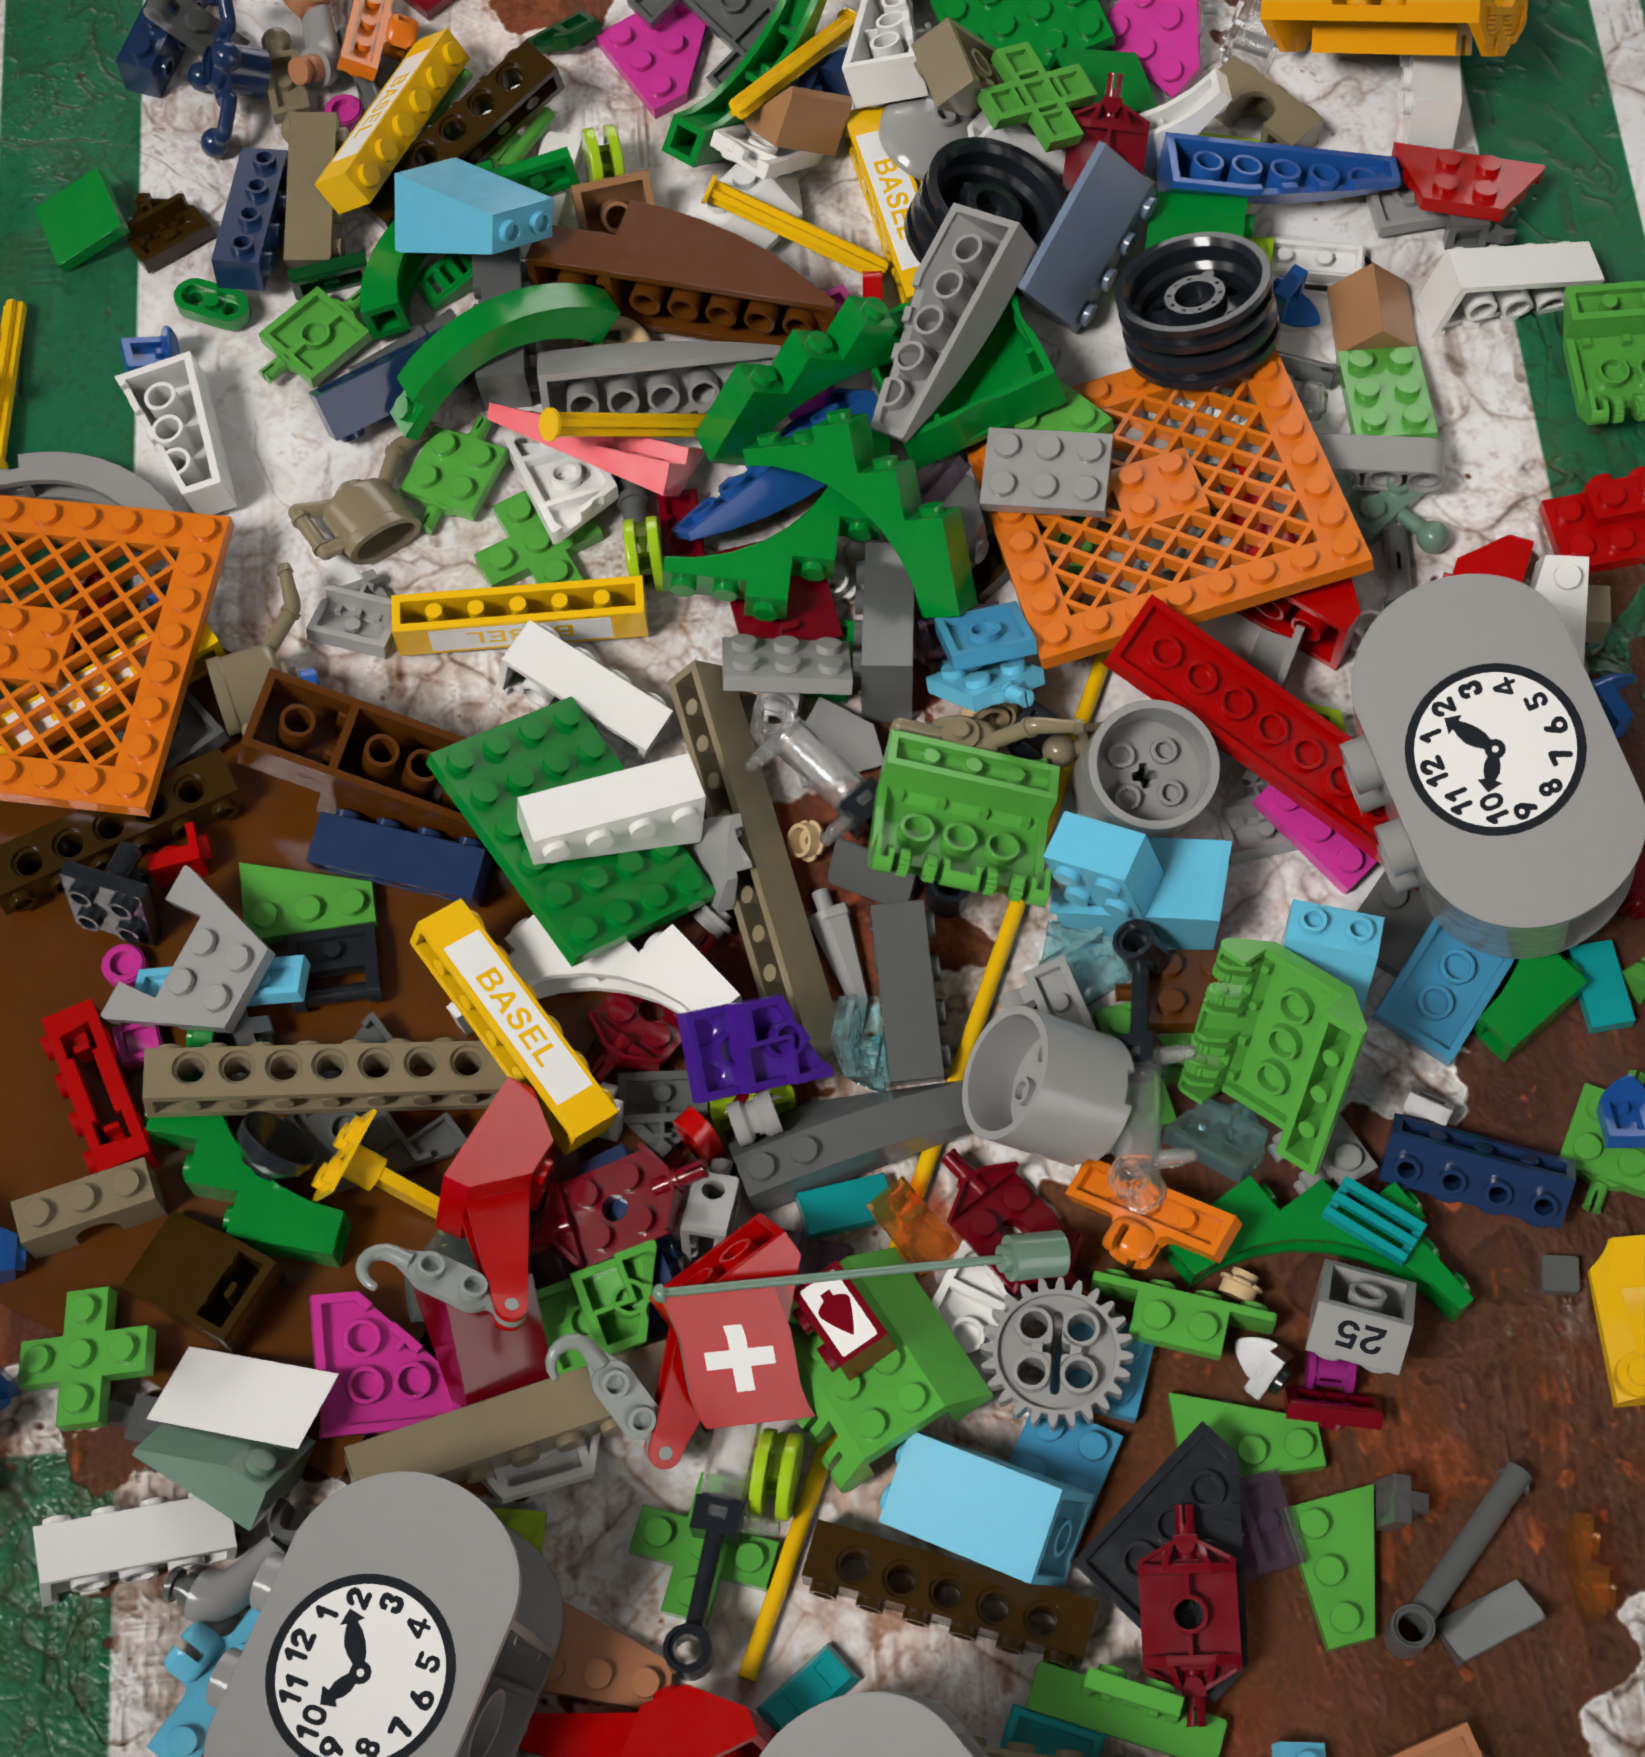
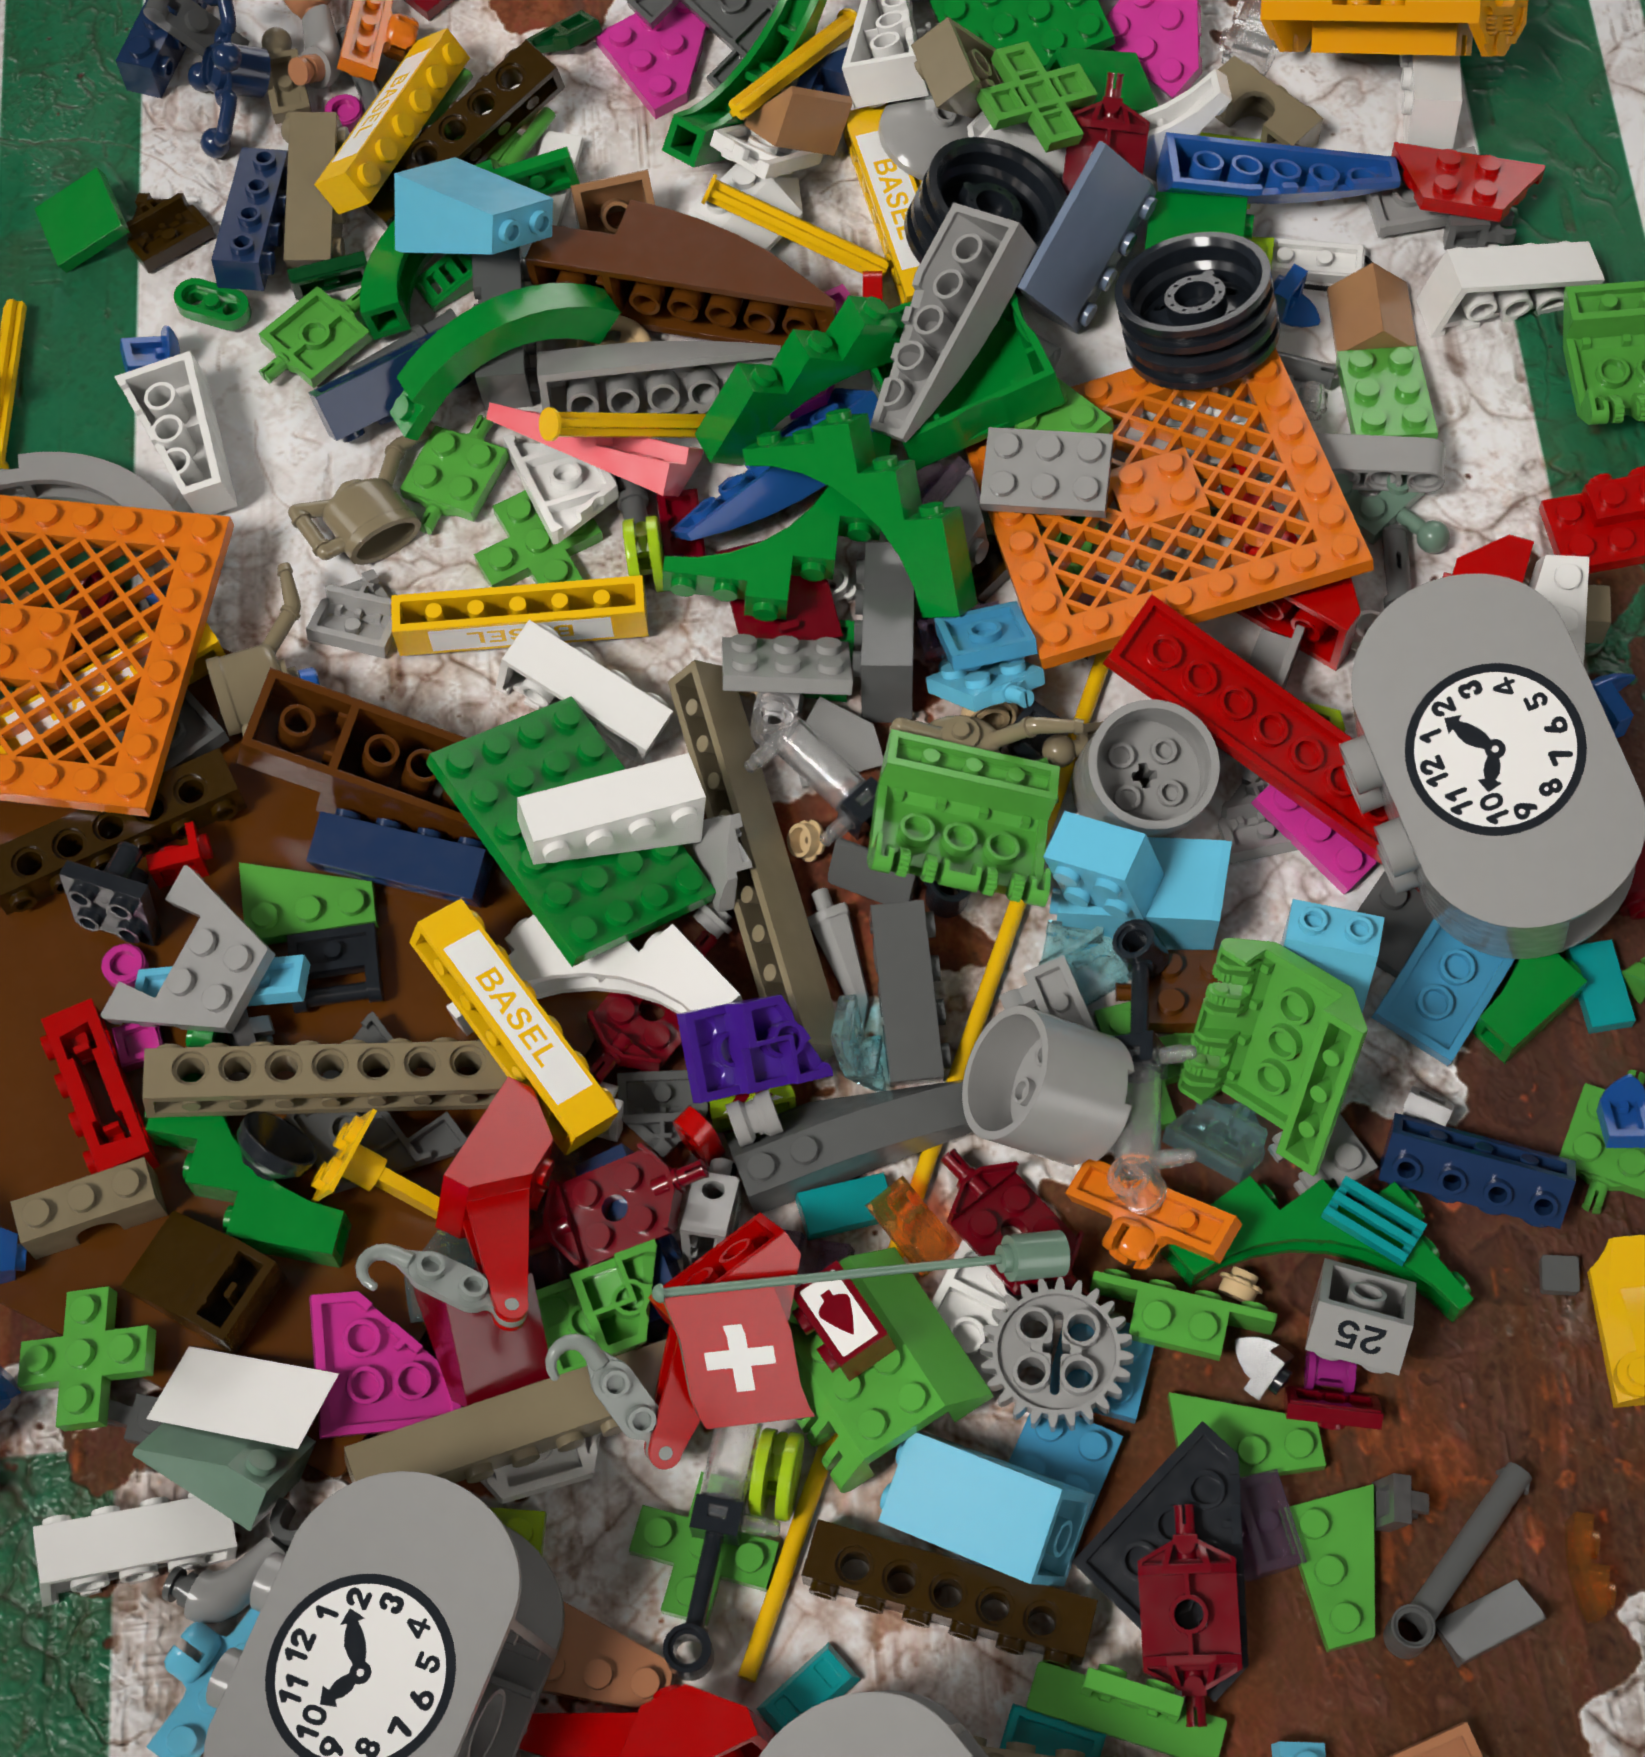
lime head [581,124,626,182] -> none

